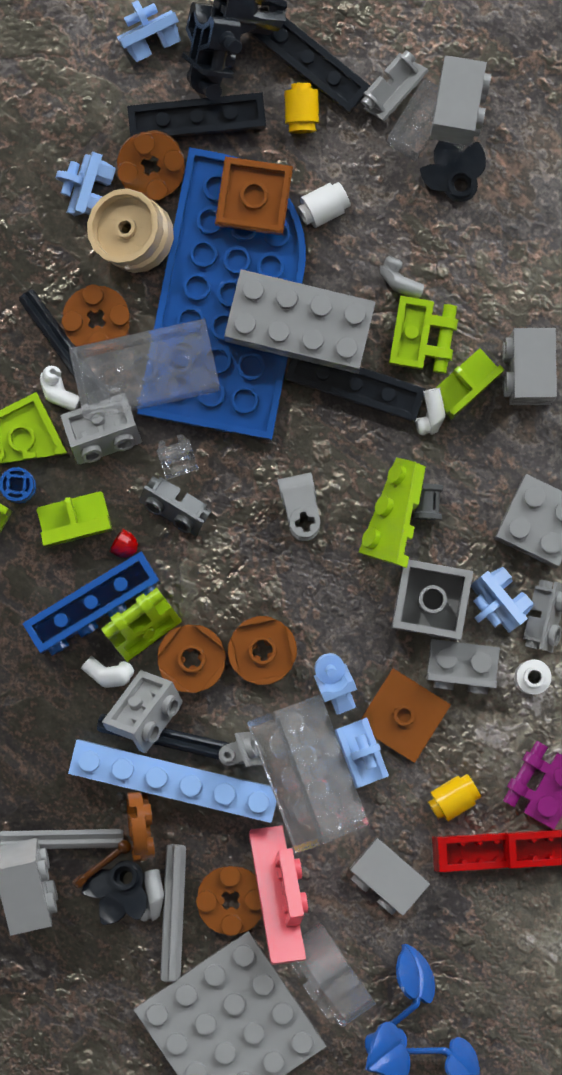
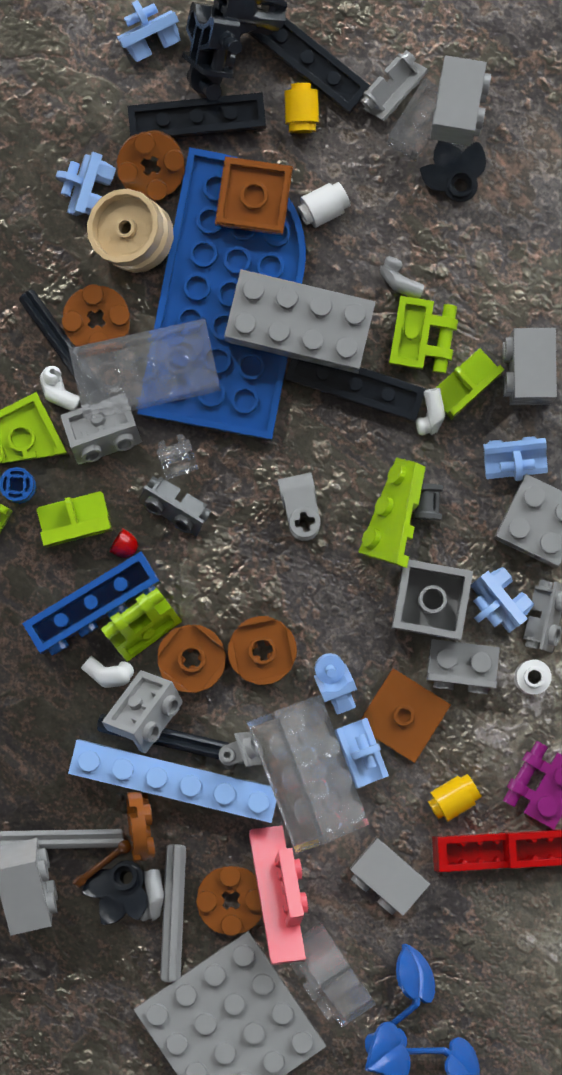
none -> light blue hips [483,436,548,481]

